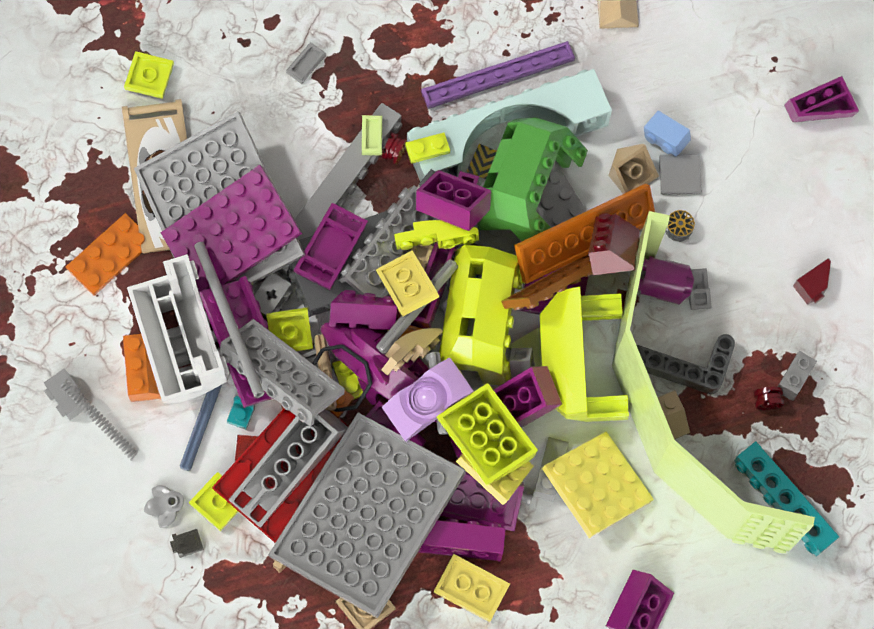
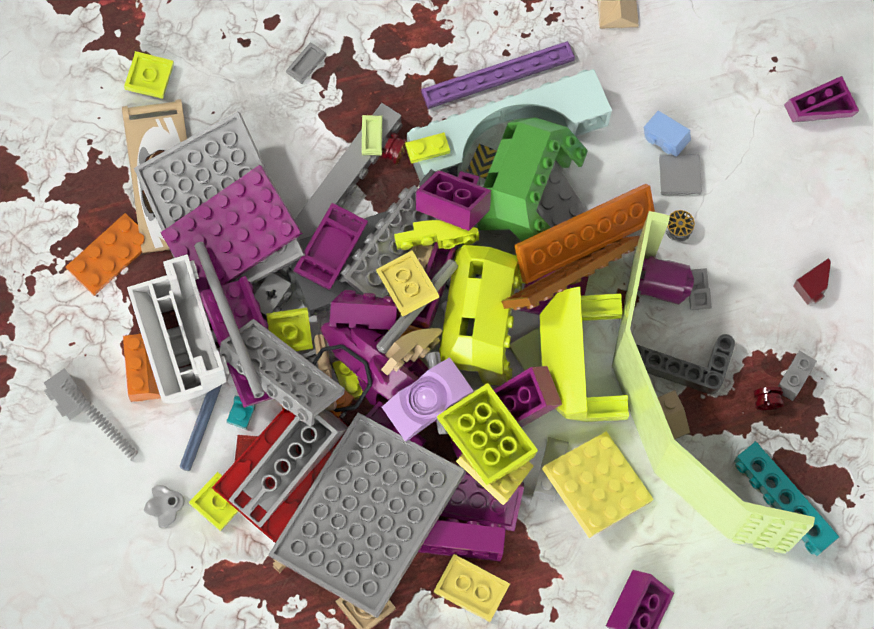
clear smoke bracket [170,529,204,558] -> none
light grey brick [509,348,535,378] -> none
dark red slope [589,213,640,275] -> none
tan slope [608,144,659,194] -> none

